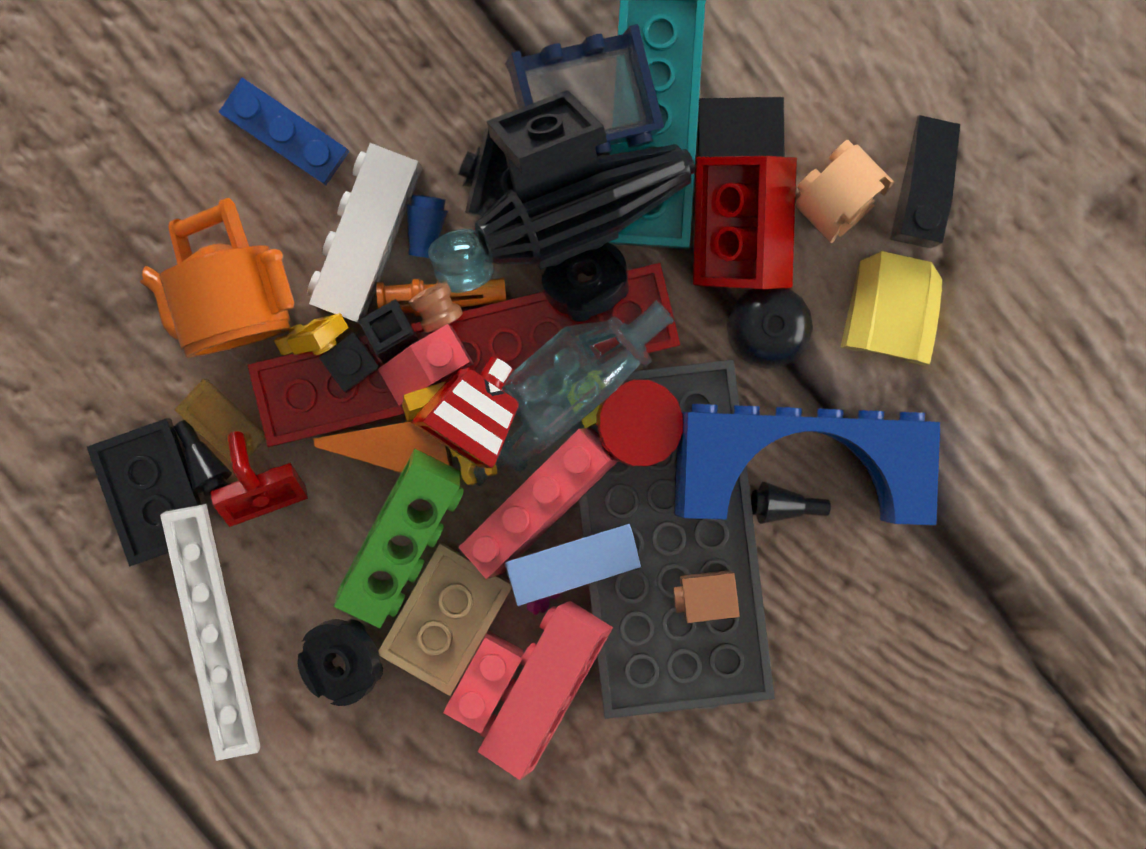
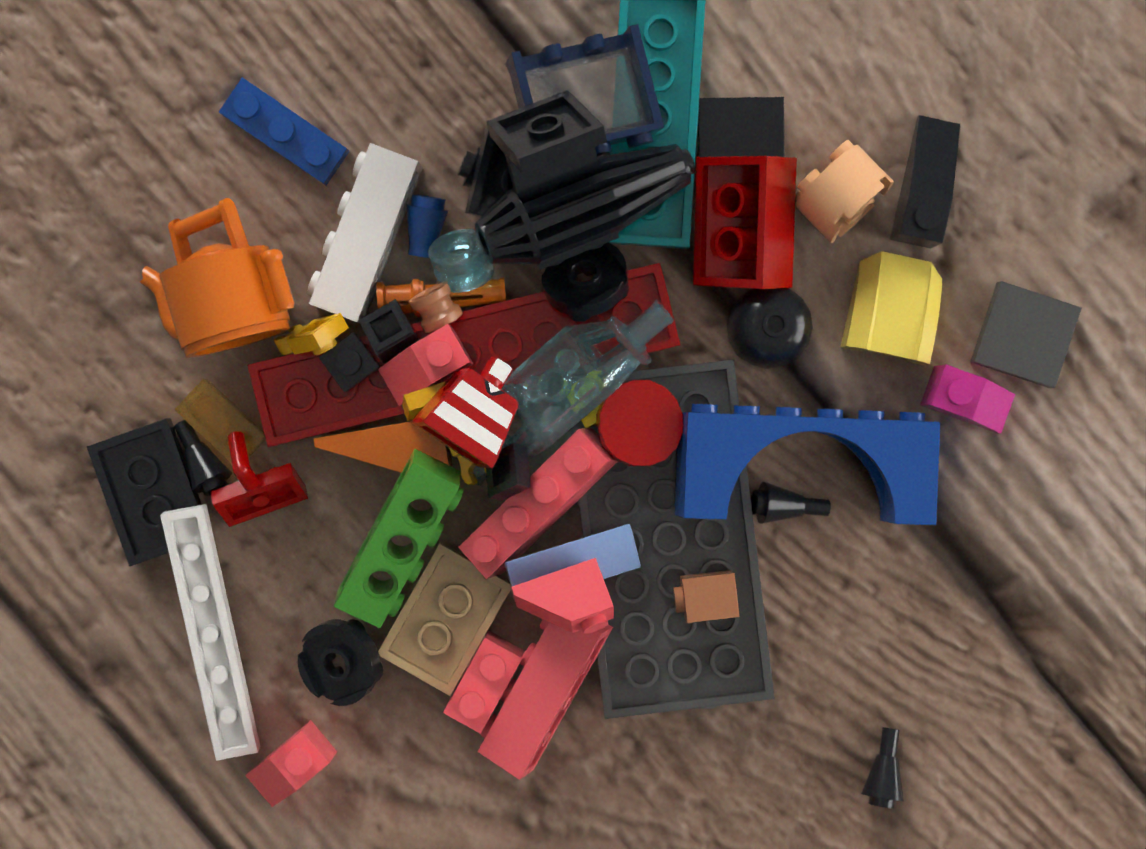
none -> coral slope [245,720,337,807]
none -> black plate [486,443,531,501]
none -> coral slope [511,558,614,634]
none -> black cone [861,727,904,809]
none -> dark pink slope [920,364,1015,434]
none -> dark grey tile [970,281,1082,388]

